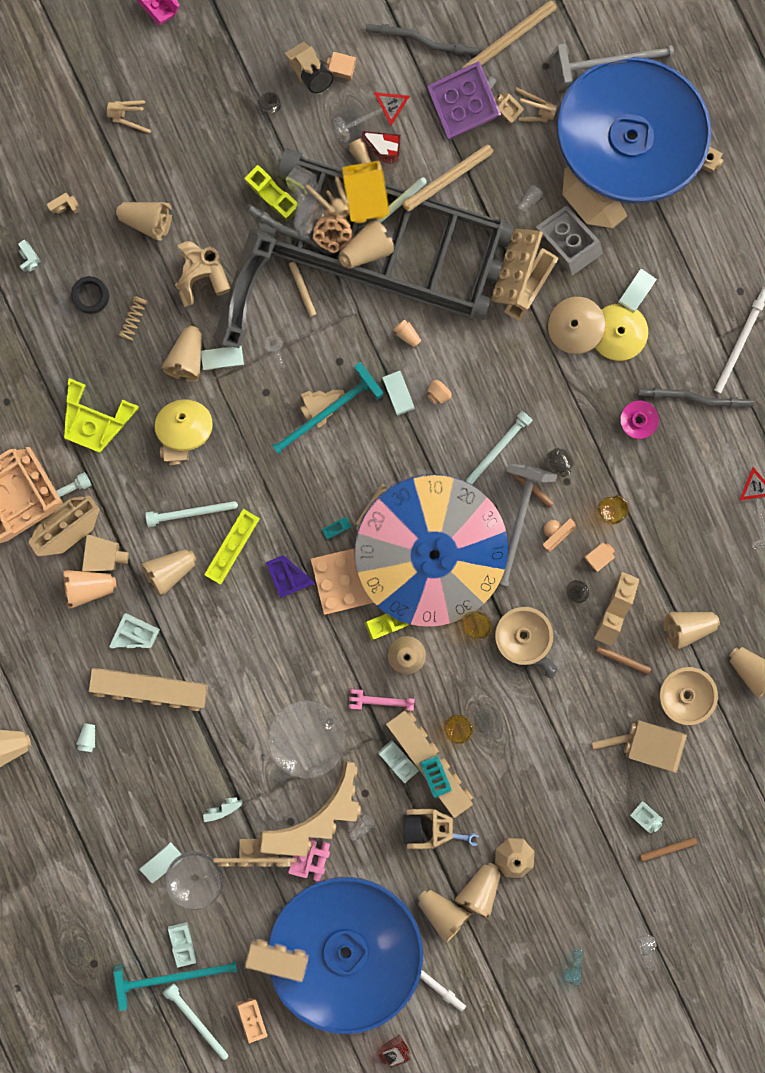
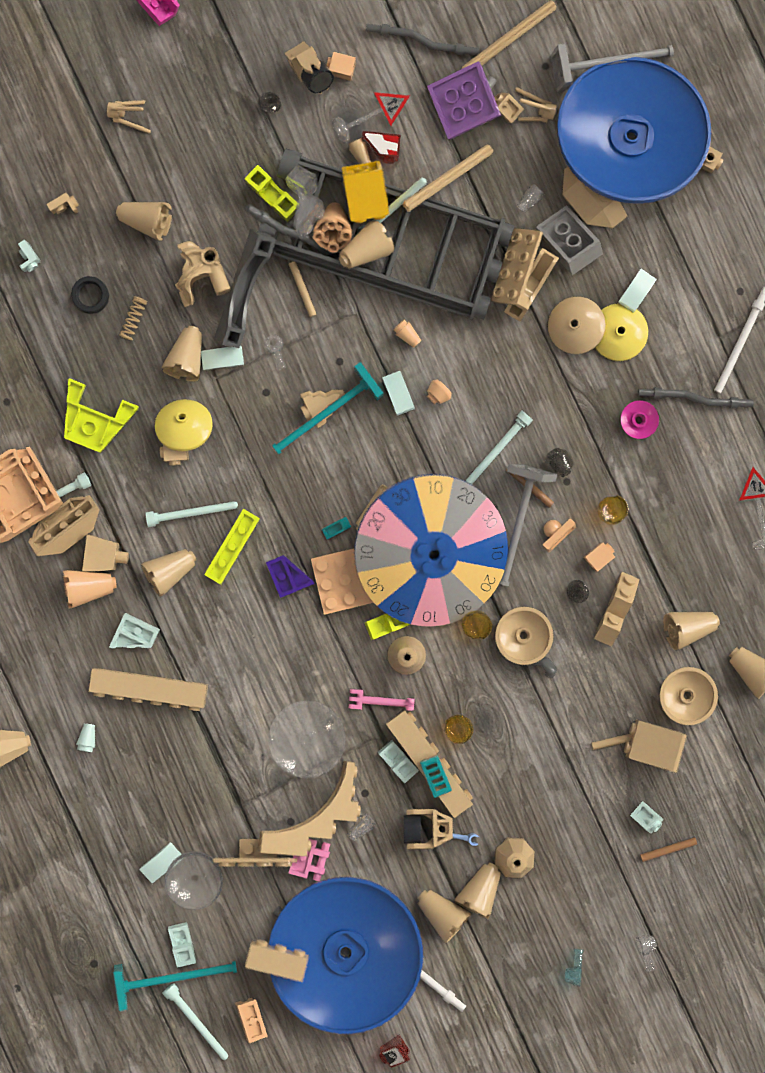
light aqua slope [203,797,242,822] -> none
tan plant [306,177,350,219] -> none
medium nougat bar [595,645,651,674] -> none

